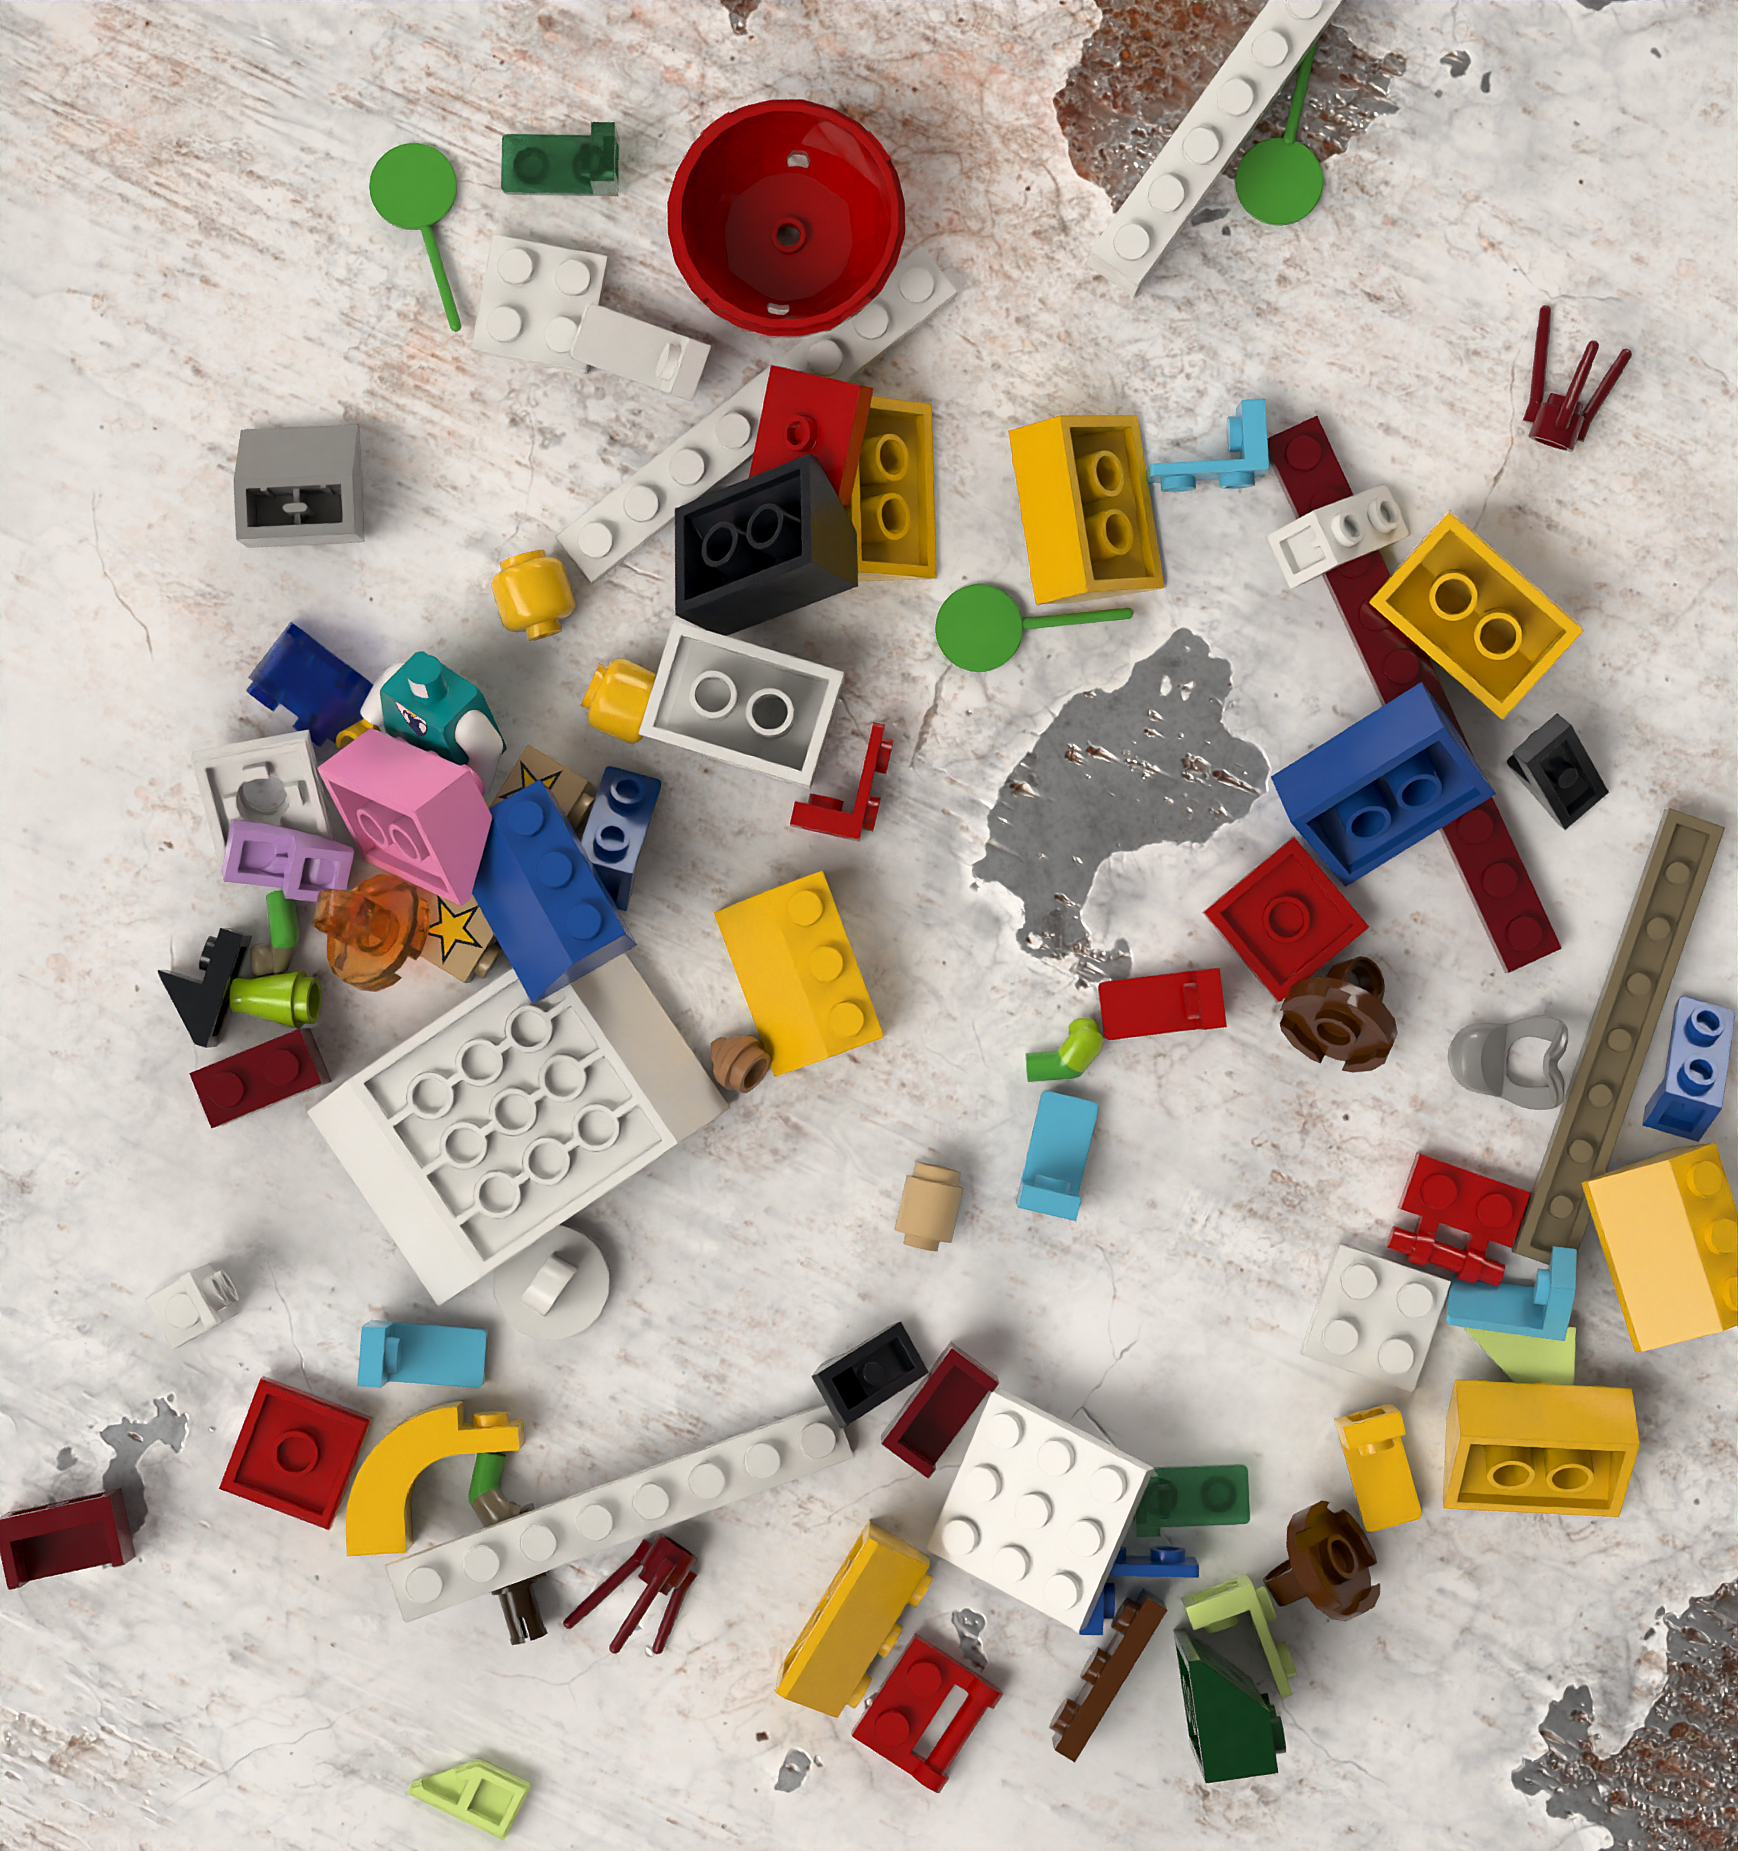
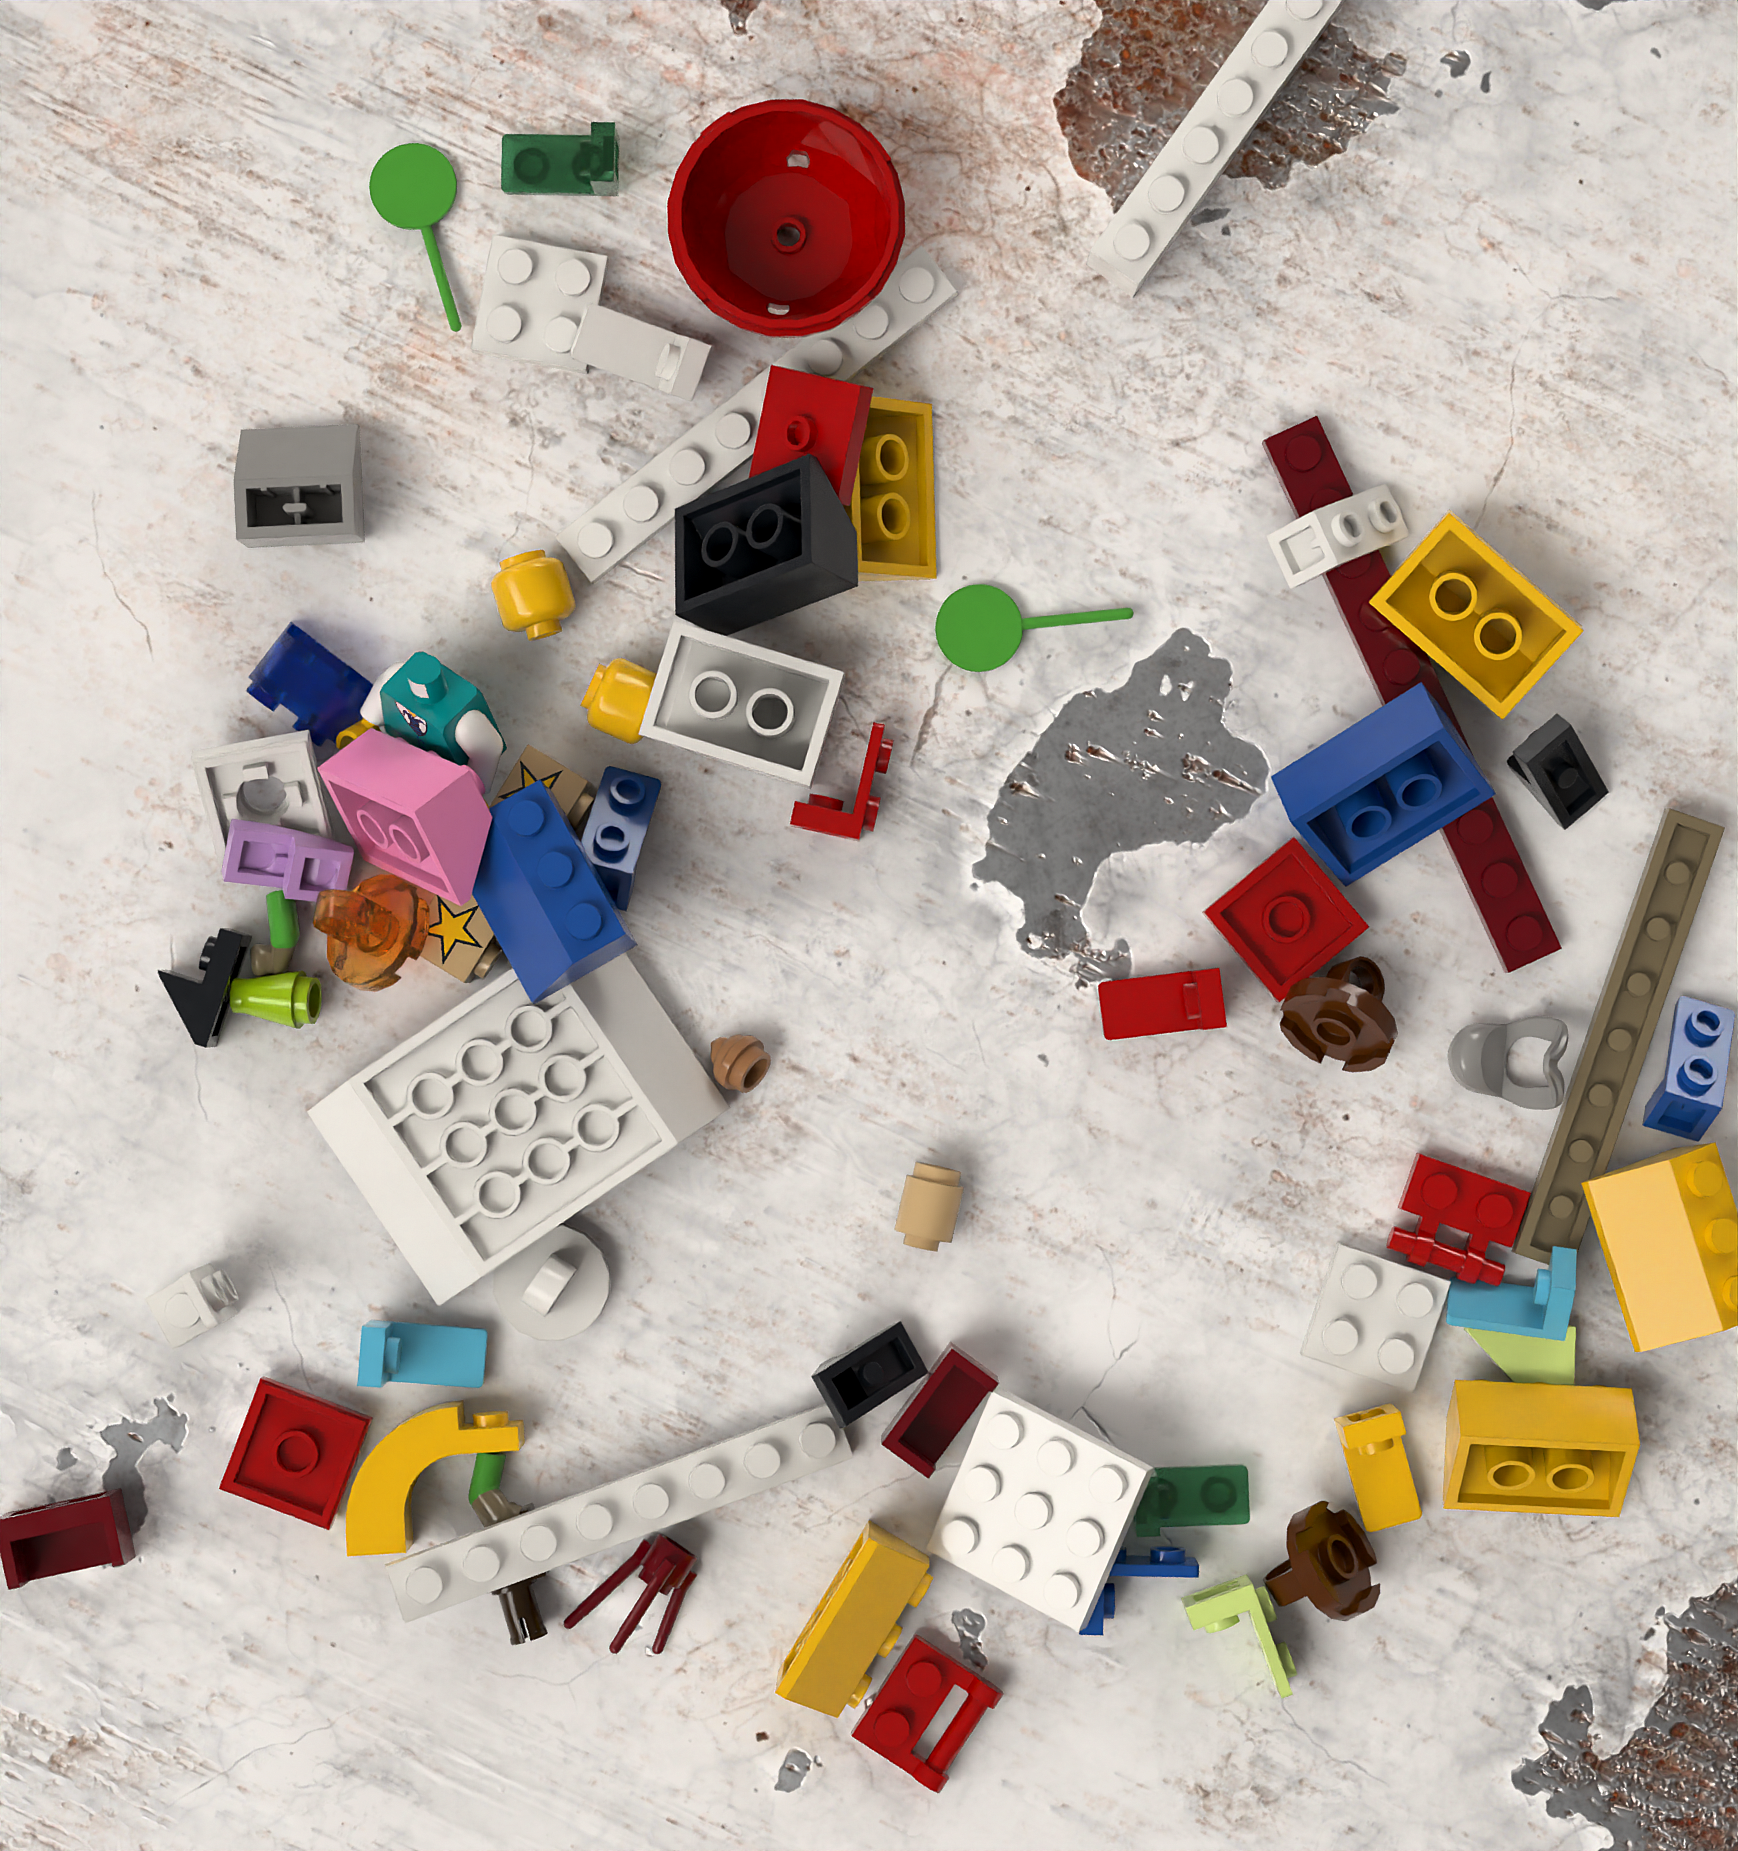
dark red brick [189,1028,332,1128] -> none
yellowish green tile [407,1758,532,1841] -> none
yellow slope [714,870,884,1077] -> none
yellow slope [1008,415,1165,605] -> none
medium azure bracket [1015,1090,1099,1221] -> none
arm [1025,1017,1104,1082] -> none
reddish brown plate [1049,1588,1168,1763] -> none
medium azure bracket [1146,399,1269,492] -> none
dark green slope [1173,1628,1286,1784] -> none
bright green piece [1235,40,1323,226] -> none
dark red plant [1523,305,1632,452] -> none

